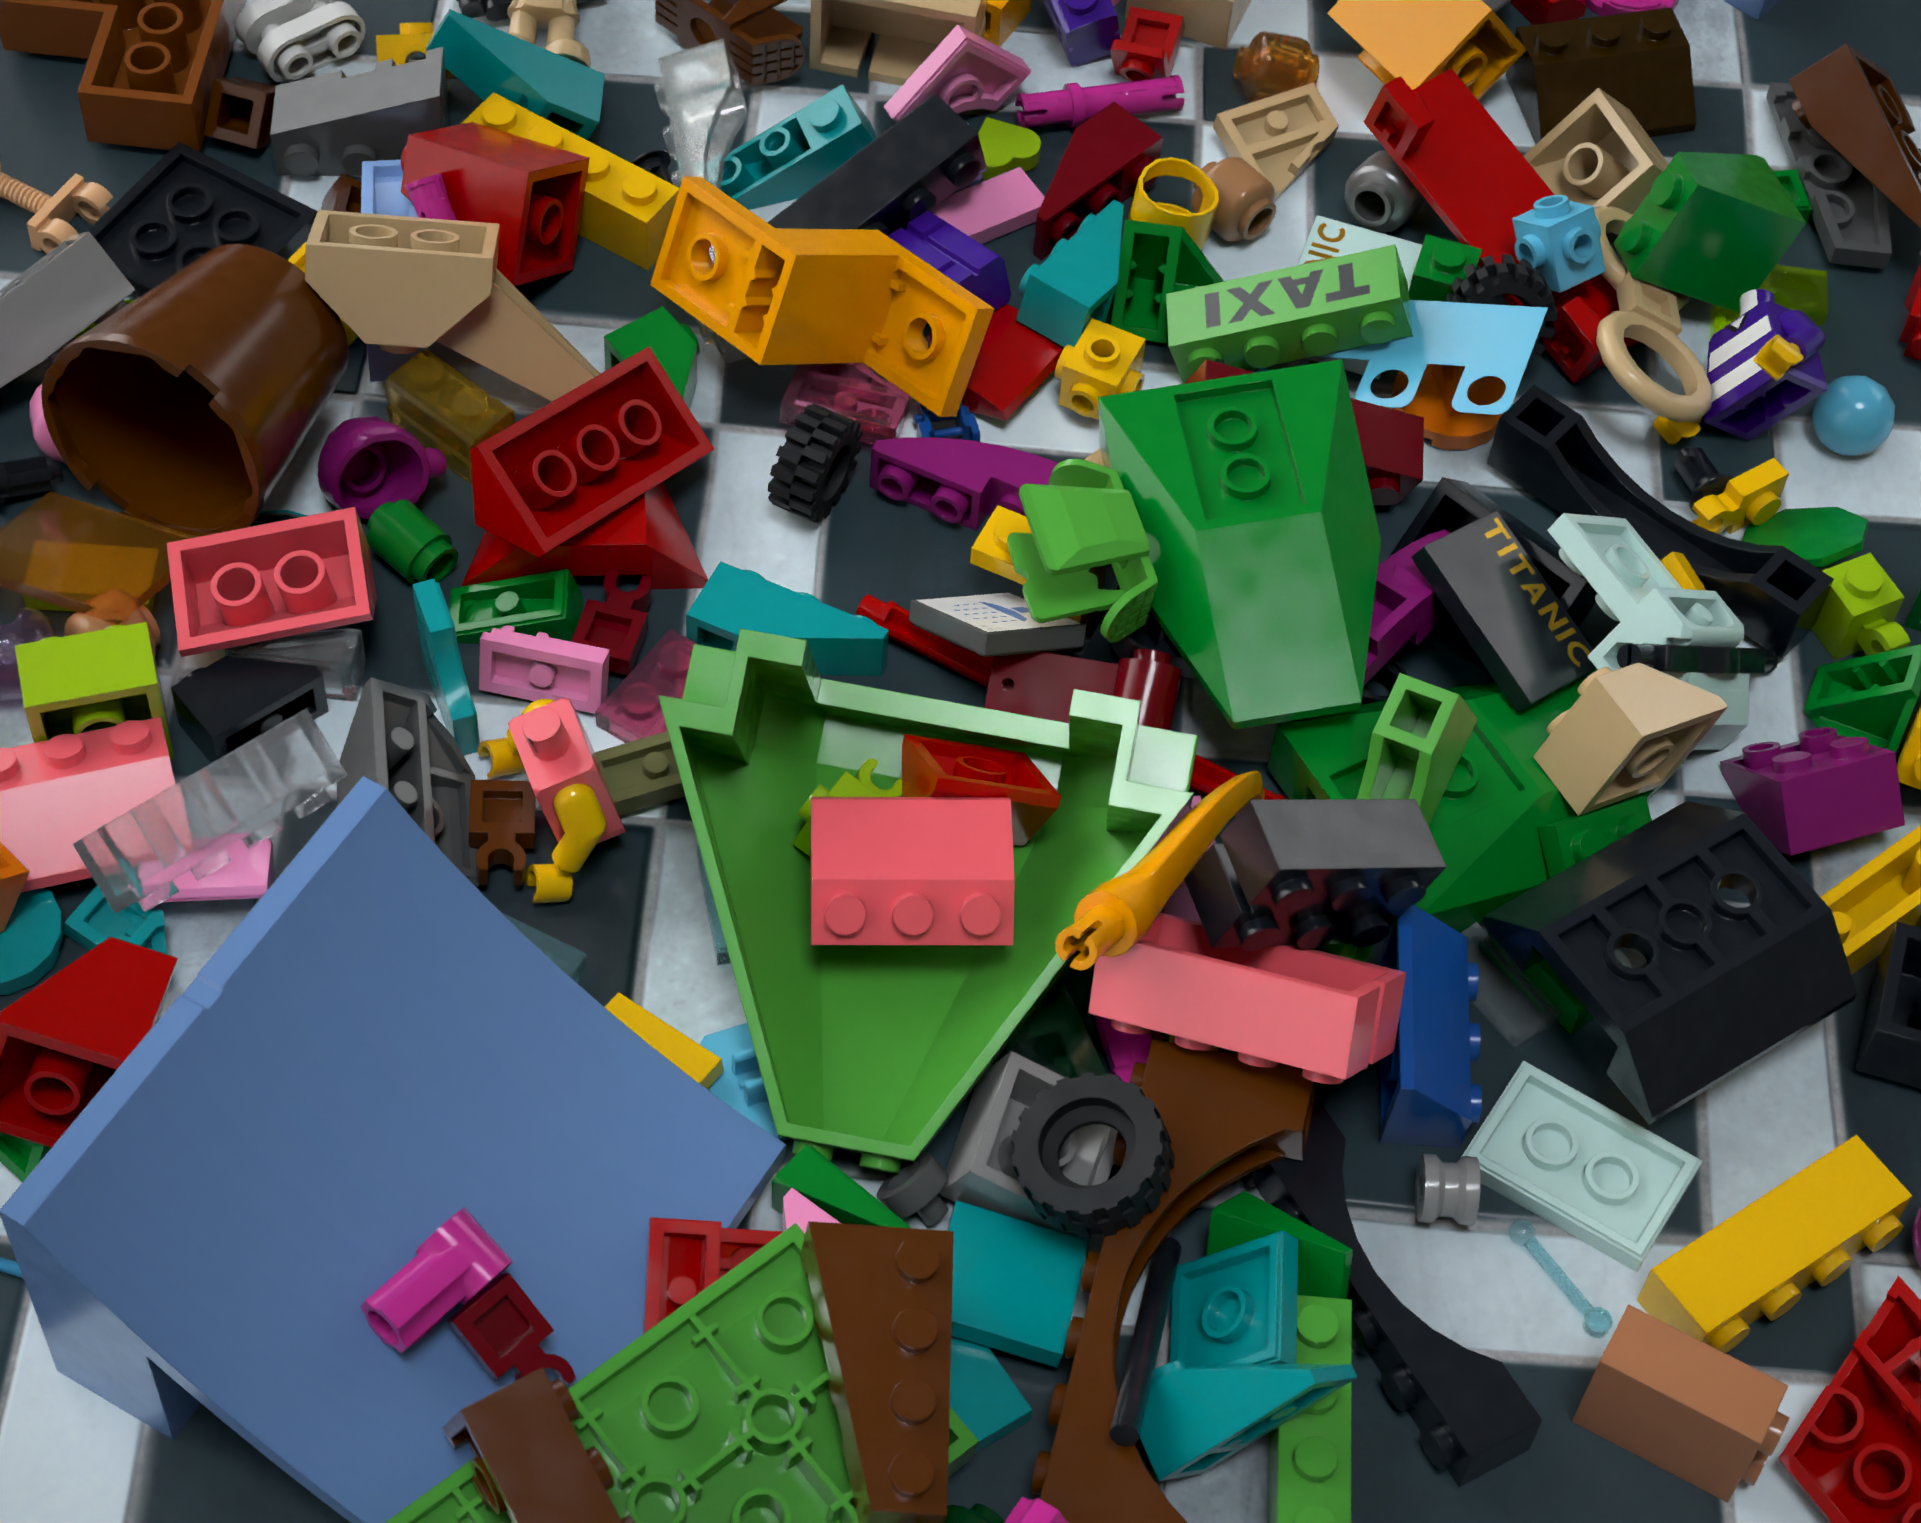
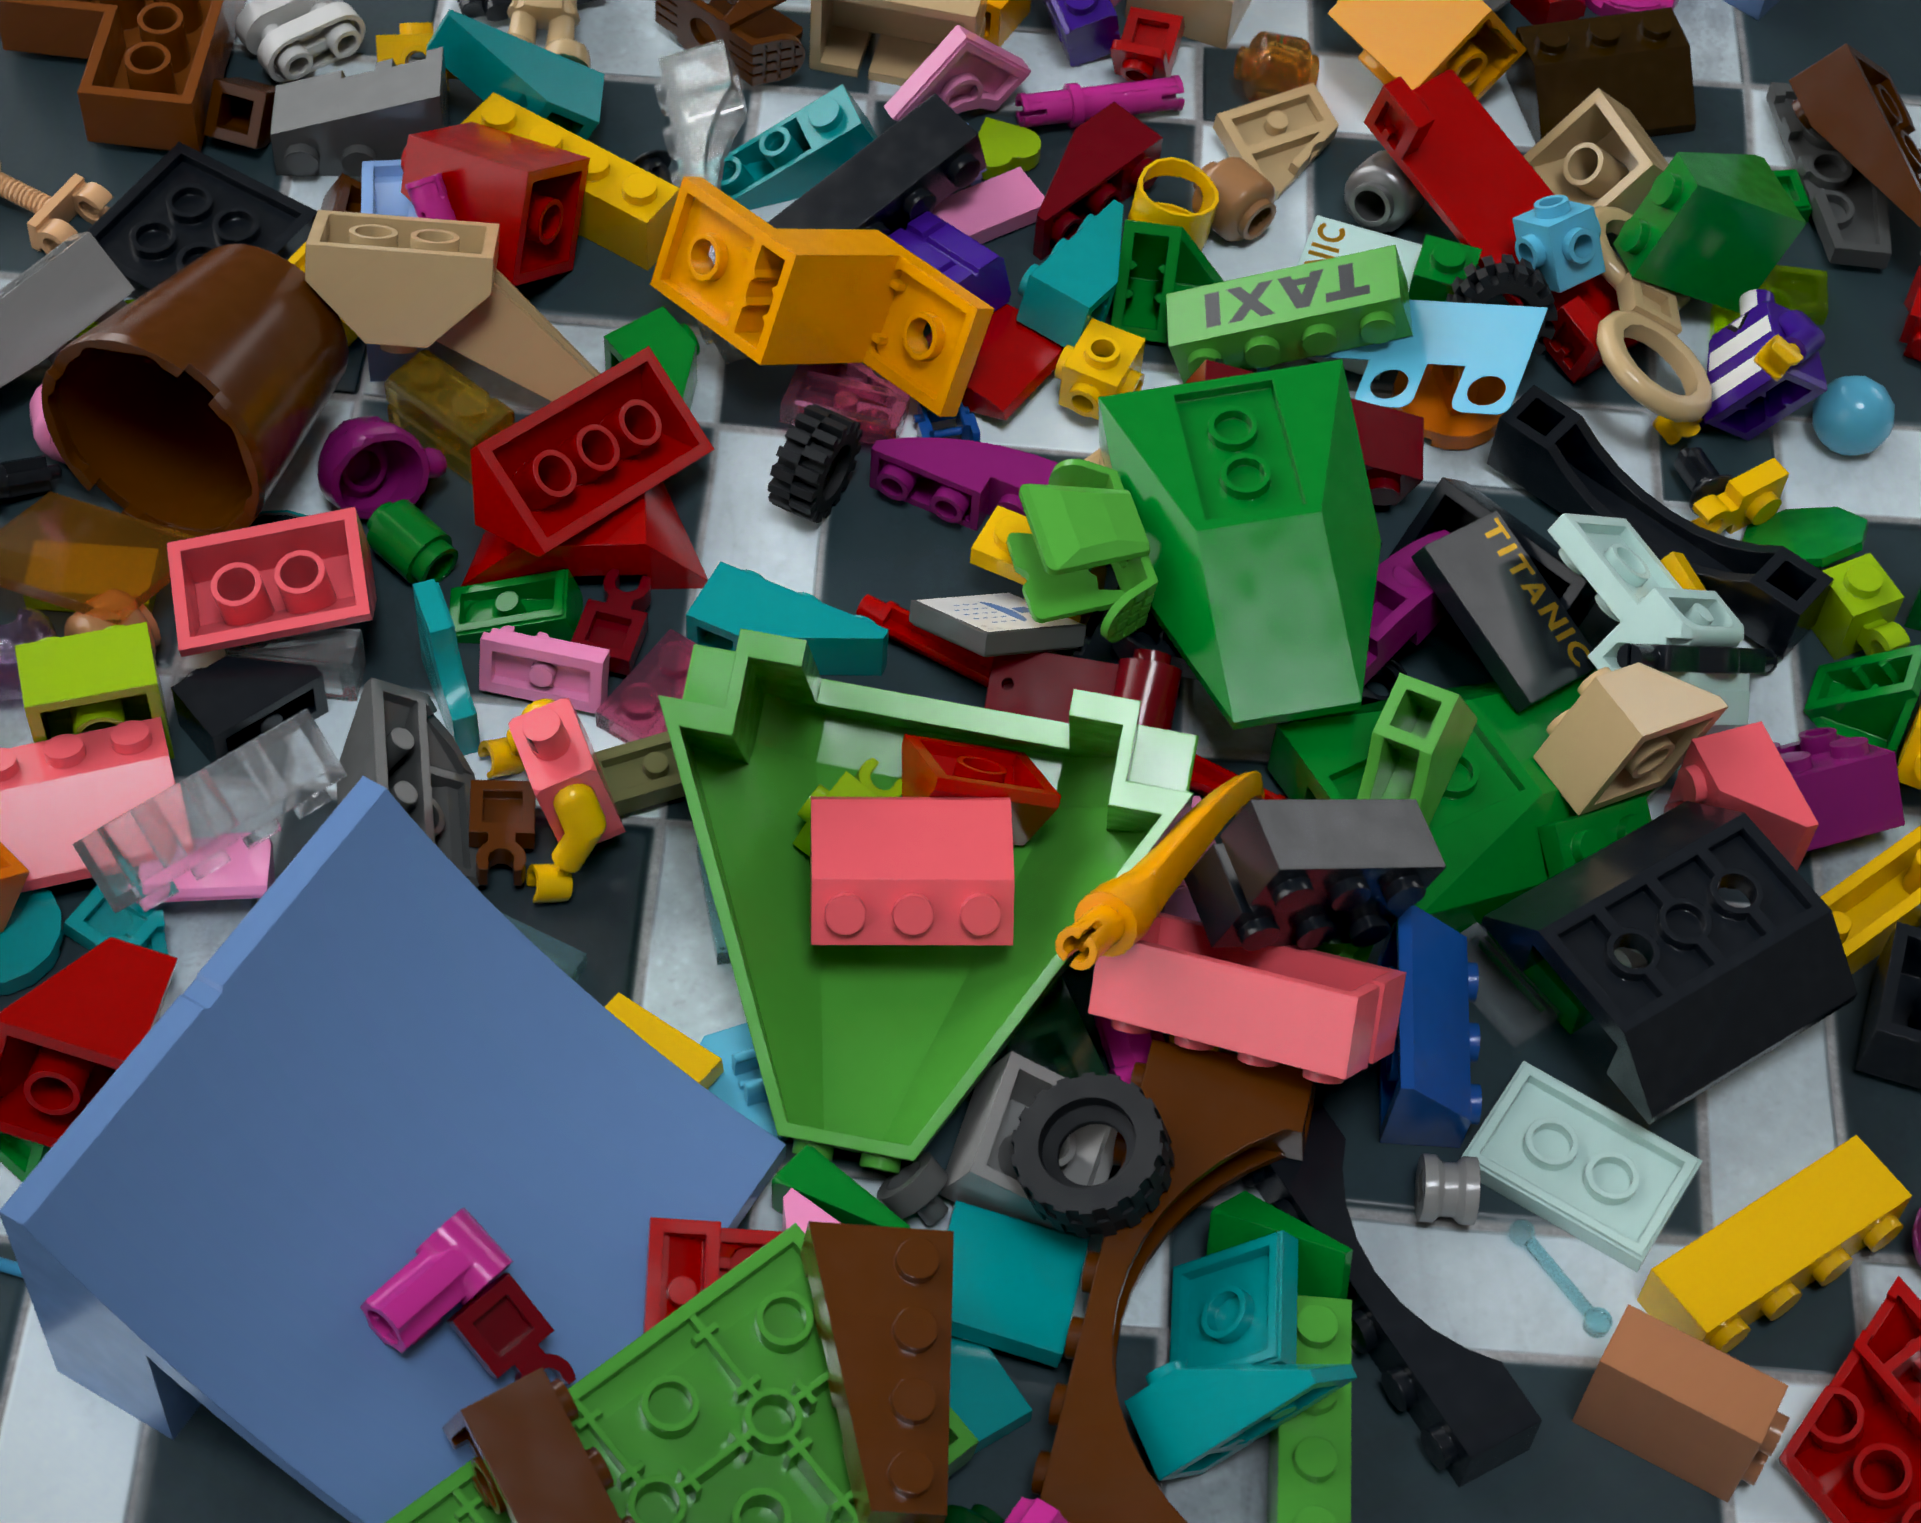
black bar [1110,1237,1182,1447] -> none
none -> coral slope [1664,721,1819,872]

